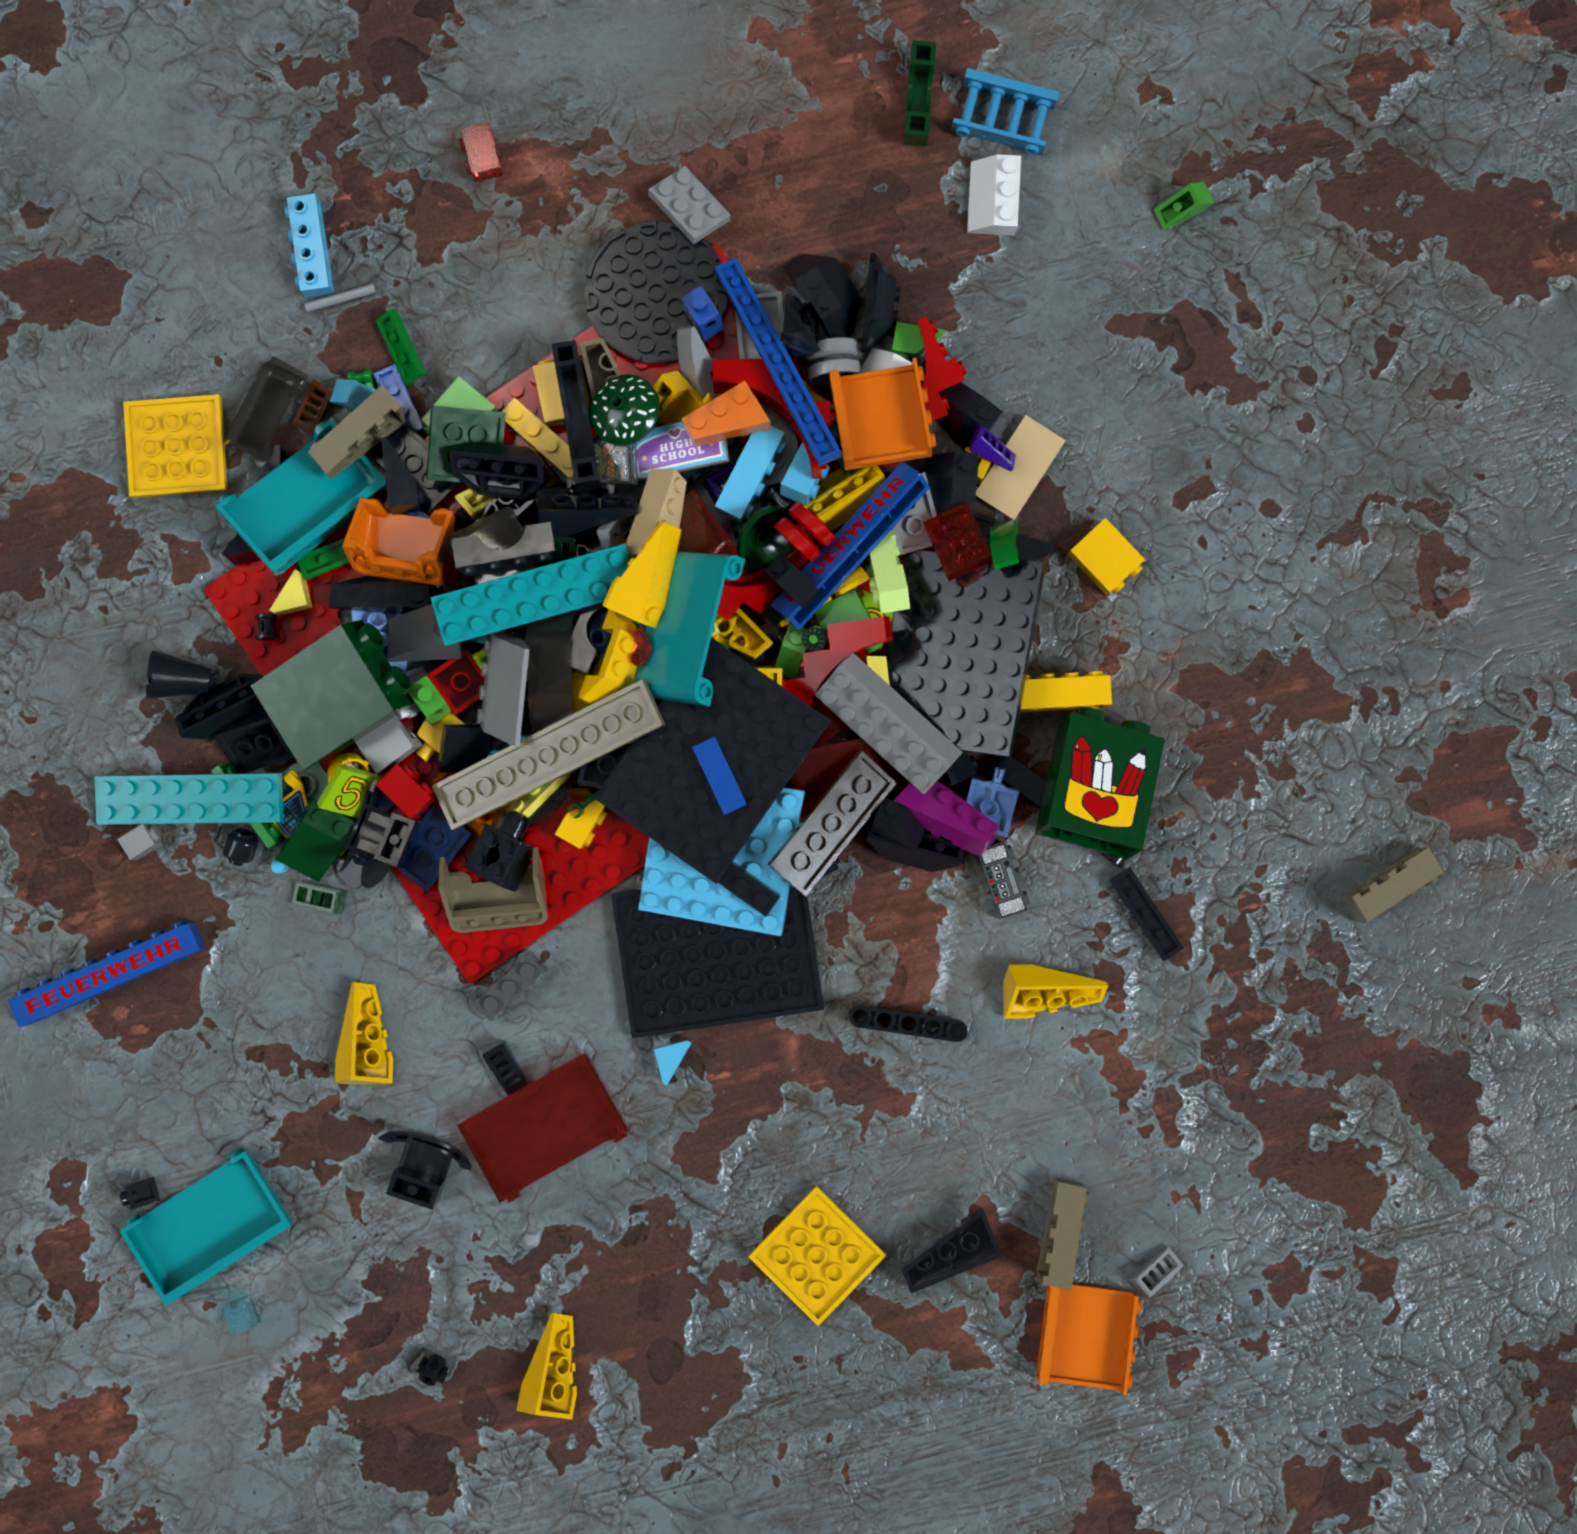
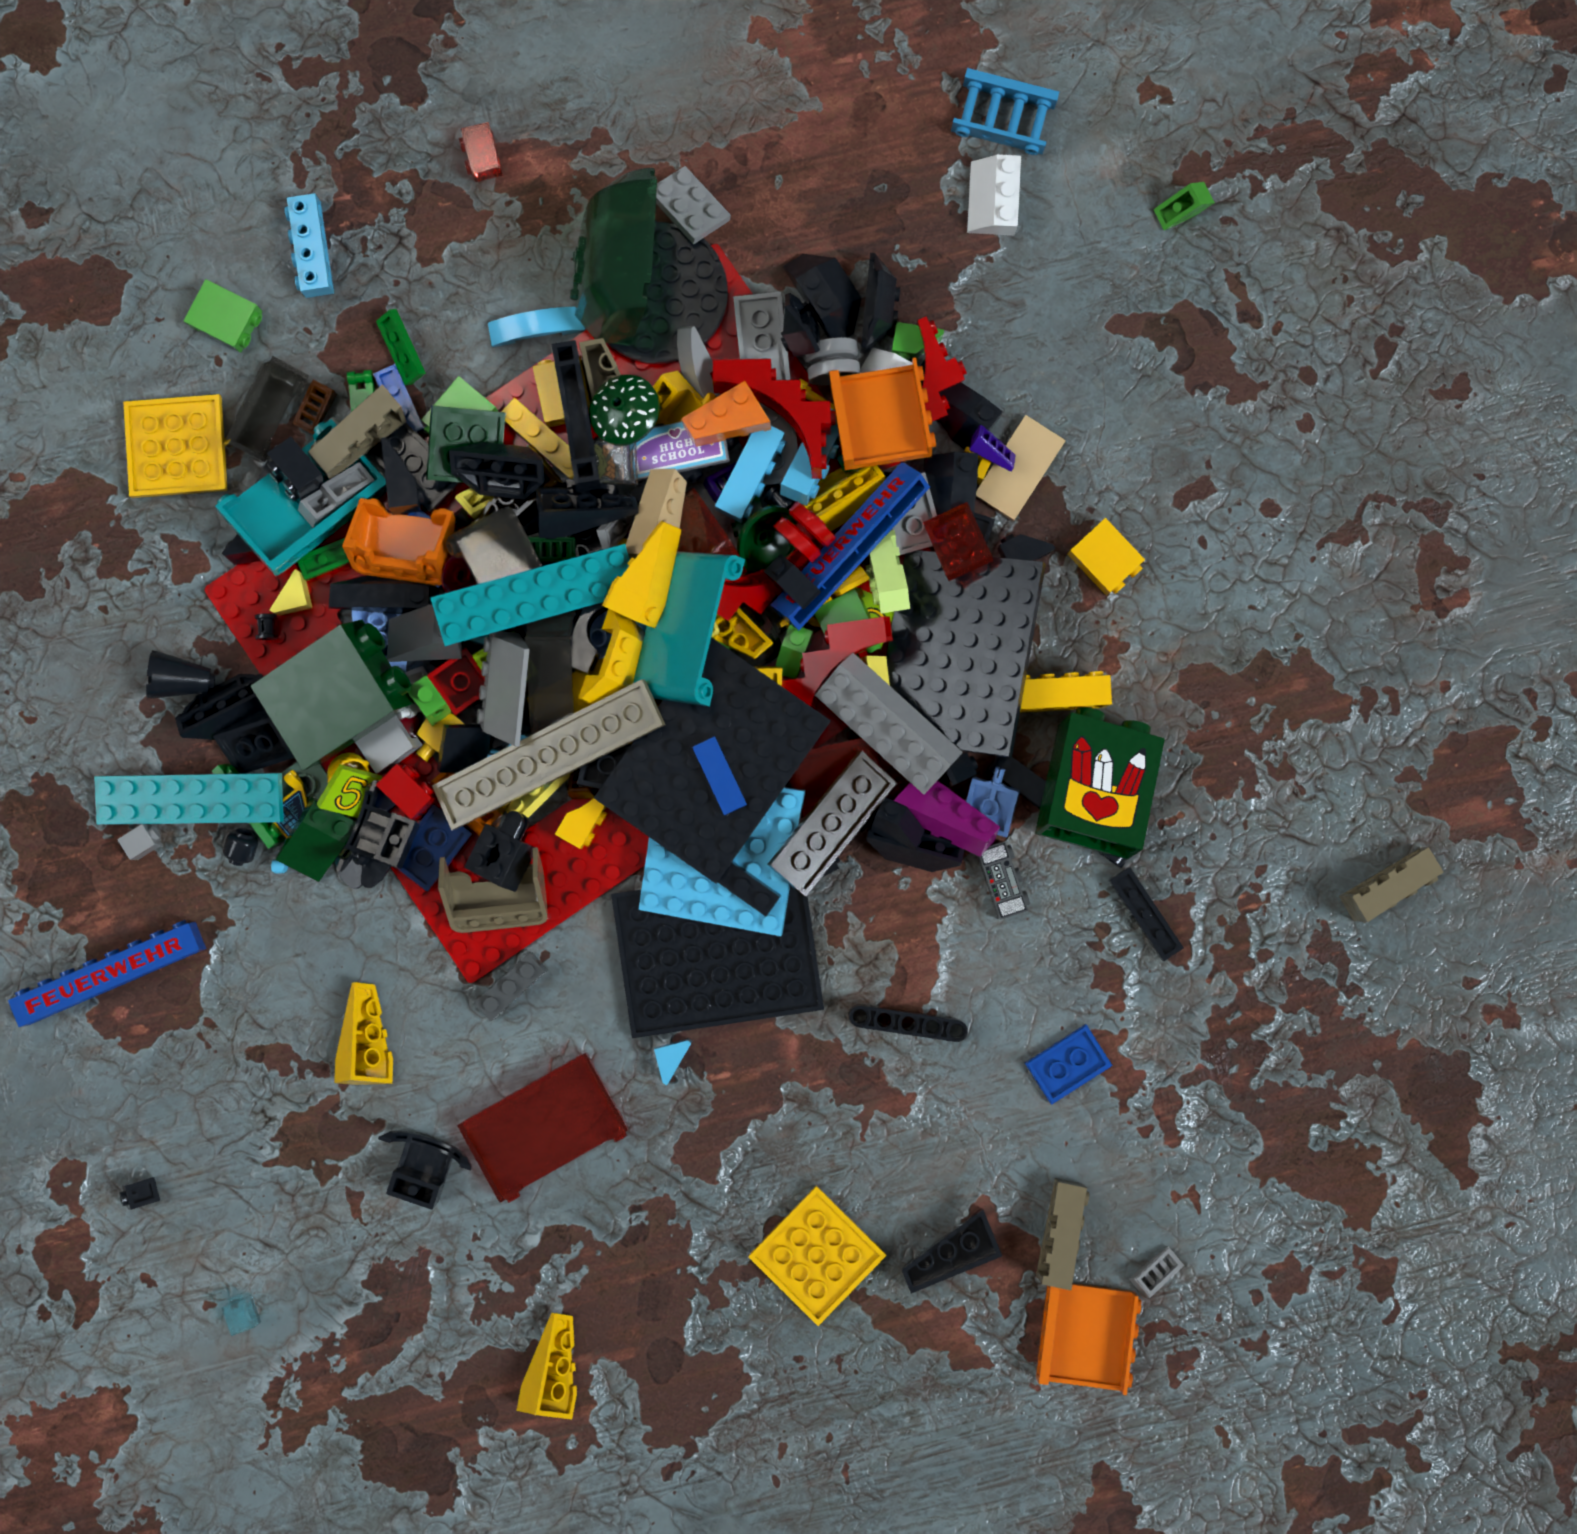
teal windscreen [119,1148,294,1306] -> none
dark green slope [291,881,347,914] -> none
light grey bar [304,283,376,312] -> none
medium azure slope [330,379,376,410] -> none
black gear [417,1354,449,1386] -> none
arch [451,521,559,576] -> none
black slope [482,1041,529,1095] -> none
dark green hand [567,791,597,818] -> none
clear red arm [631,627,652,666] -> none
blue torso [679,286,724,342] -> none
blue plate [715,258,841,467] -> none
clear green tile [802,625,827,651] -> none
dark green arch [903,40,936,146] -> none
green slope [990,520,1019,570] -> none
yellow wedge [1003,964,1108,1019] -> none
none -> bright green panel [184,279,262,353]
none -> black brick [267,436,324,504]
none -> light grey slope [298,462,375,528]
none -> medium azure slope [488,307,586,347]
none -> clear green windscreen [570,168,657,345]
none -> blue tile [1024,1024,1113,1105]

